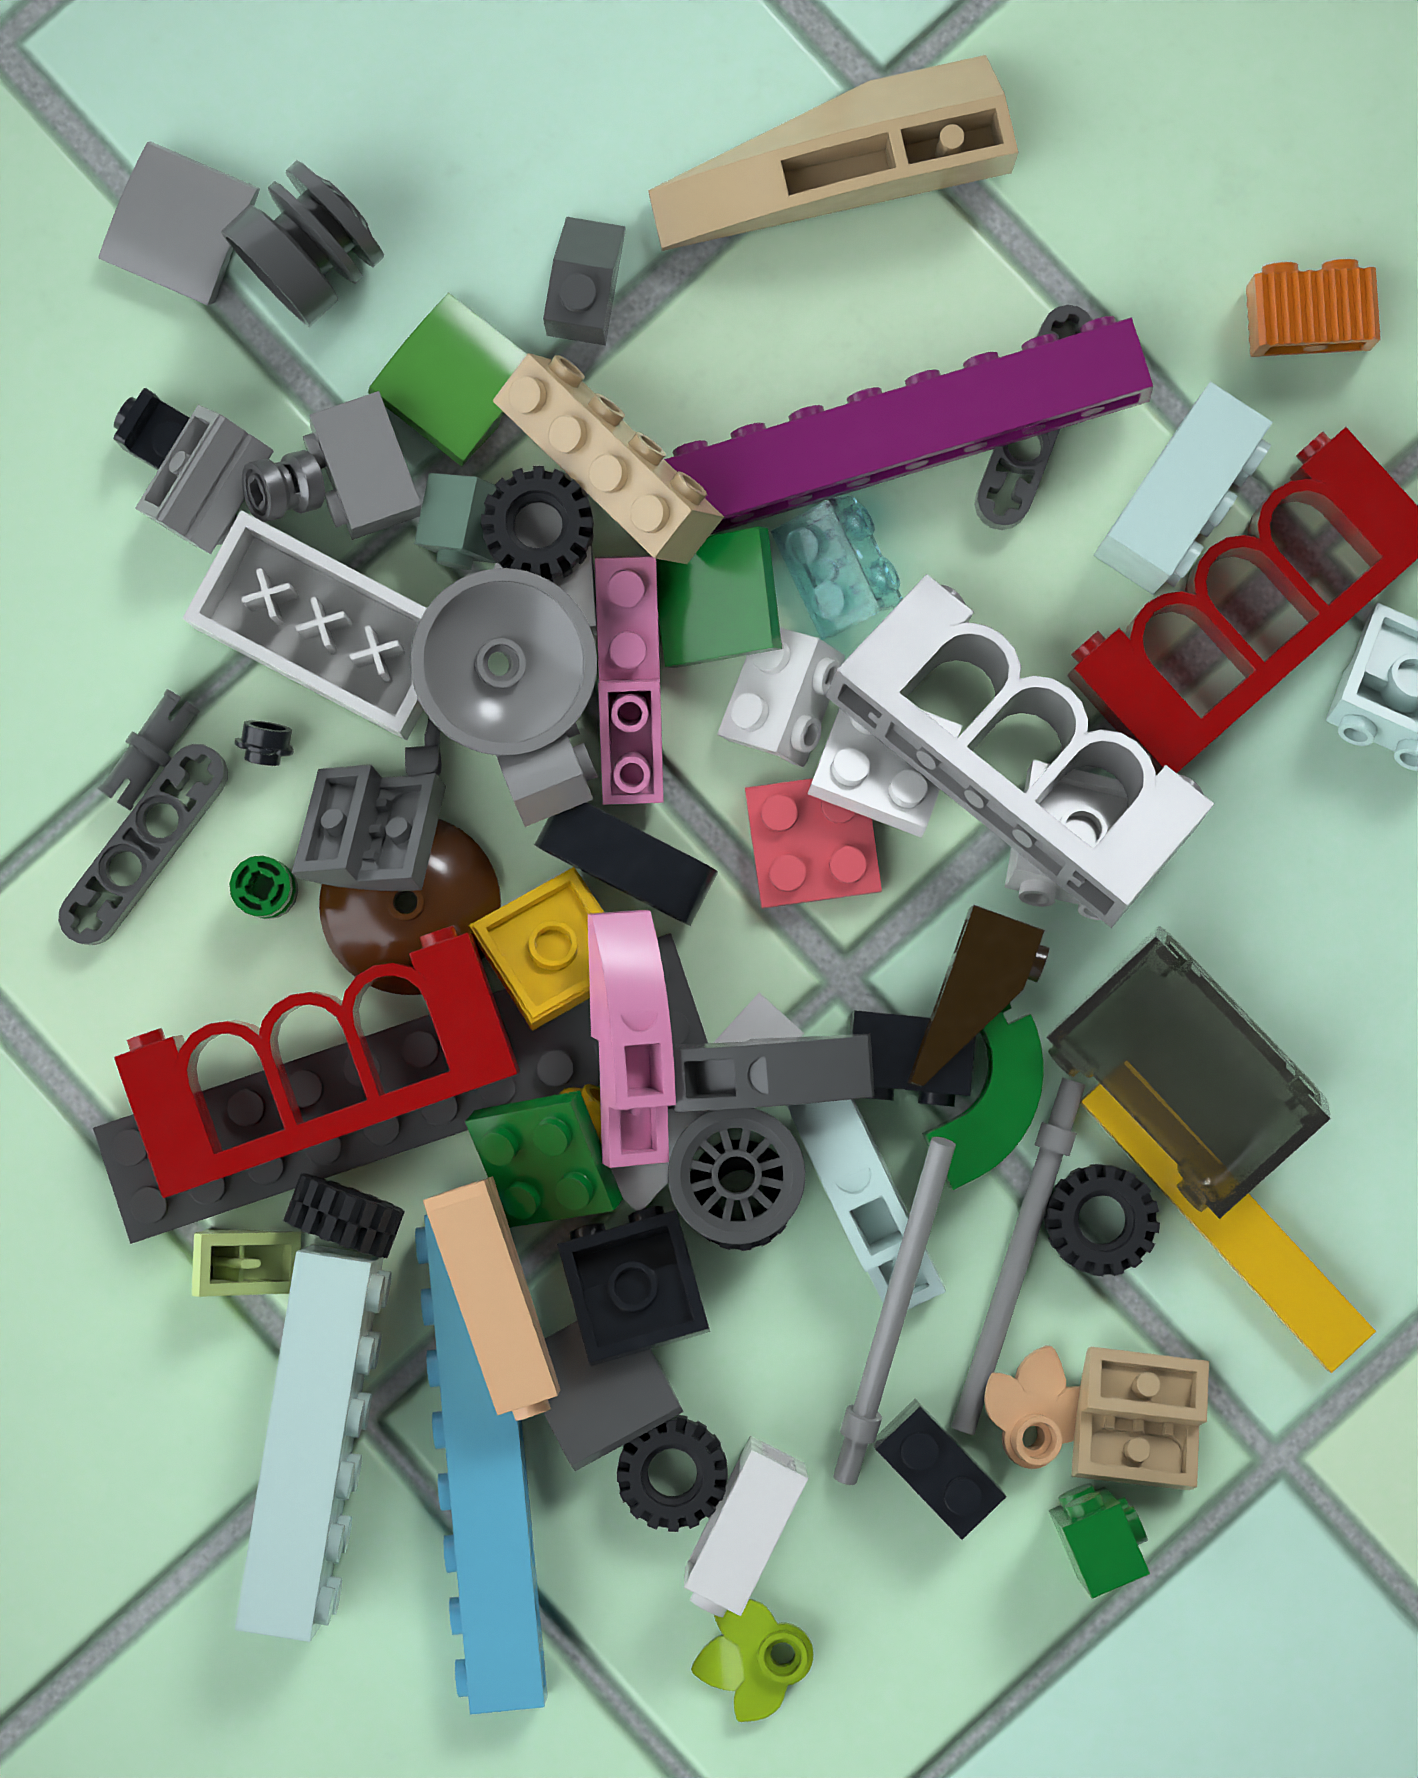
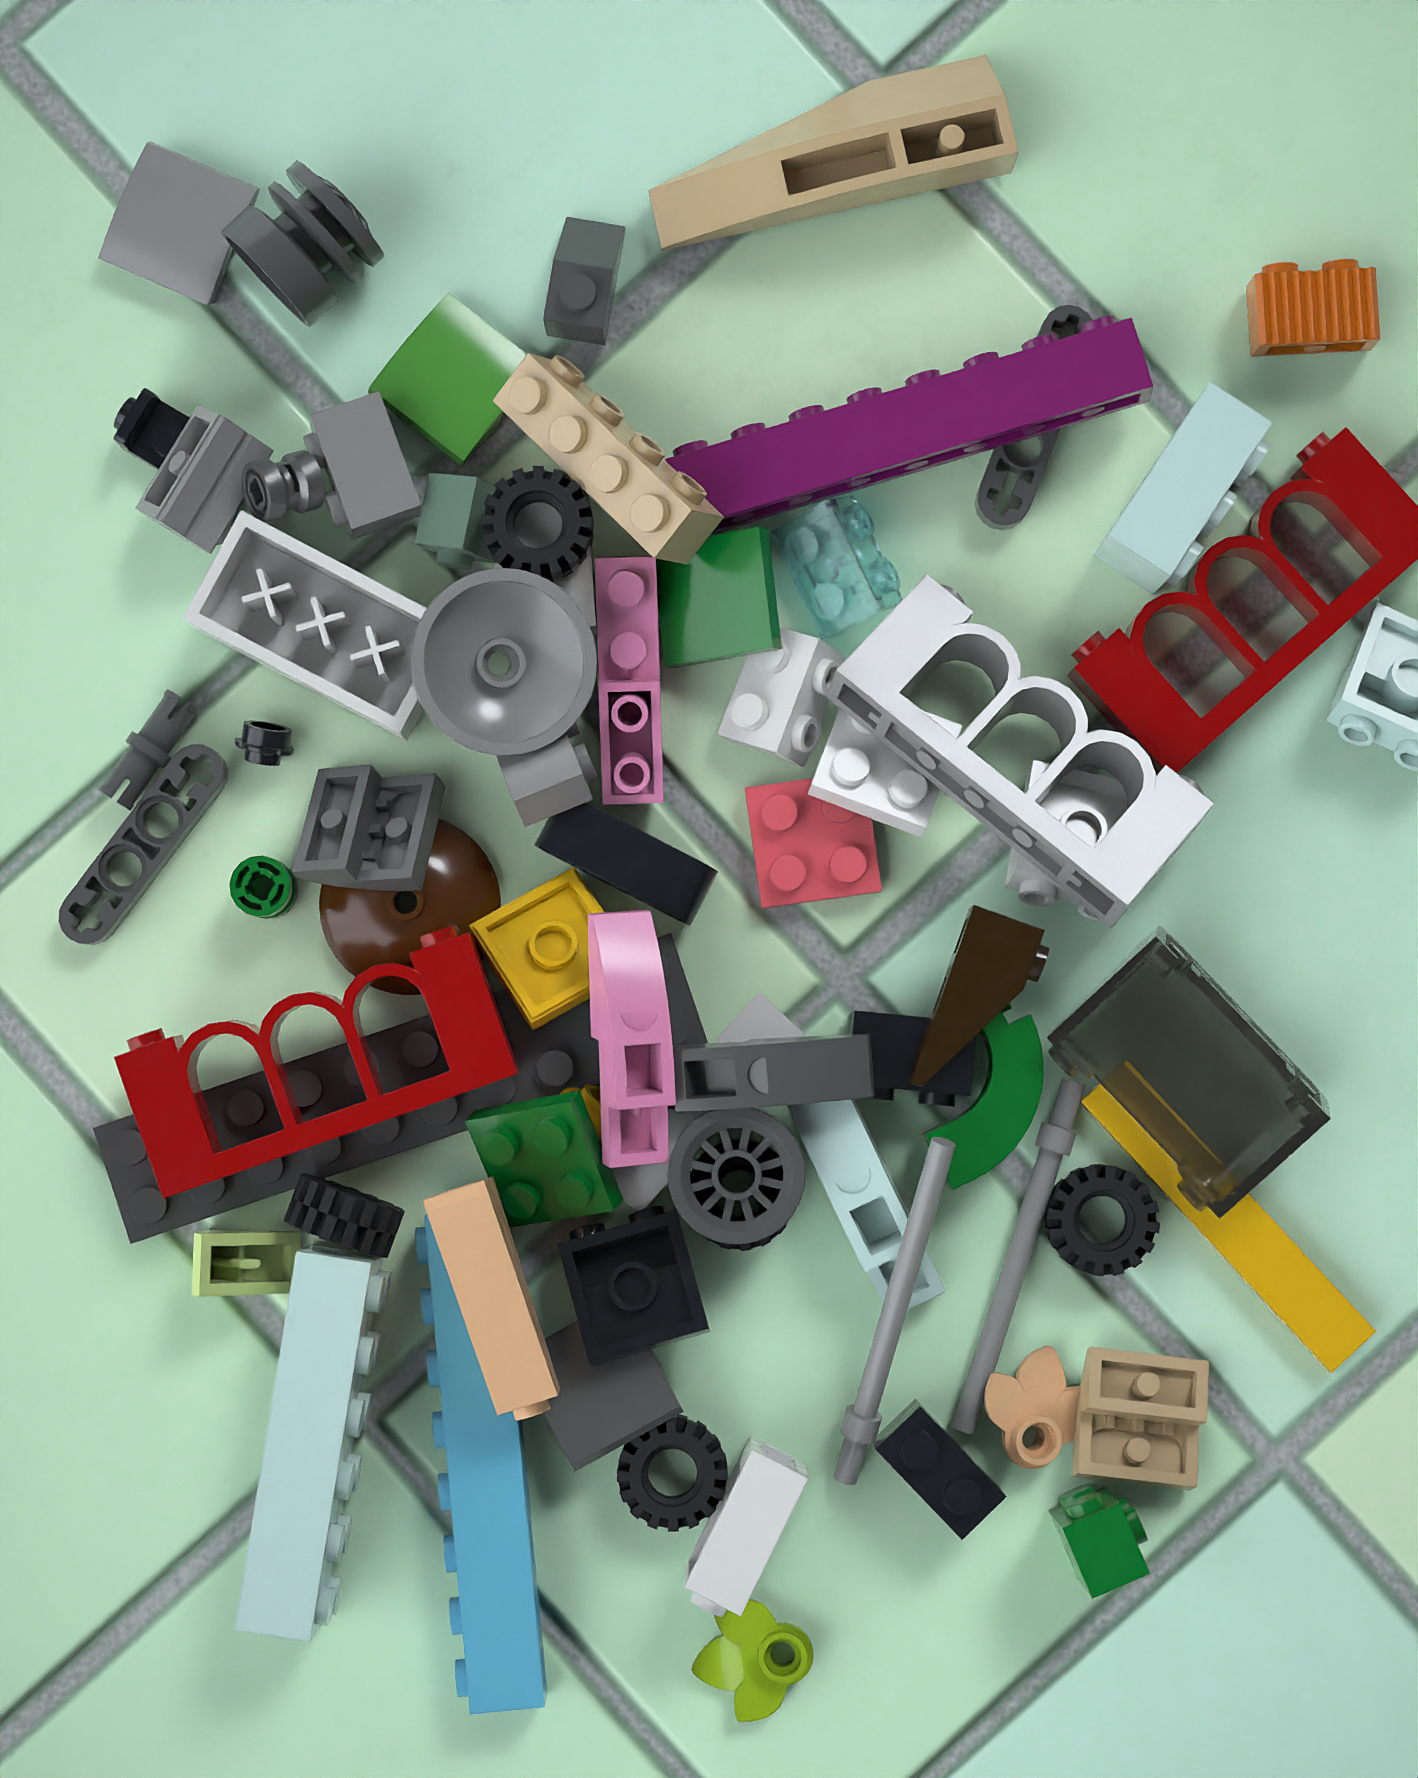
dark grey hand [405,718,442,776] -> none

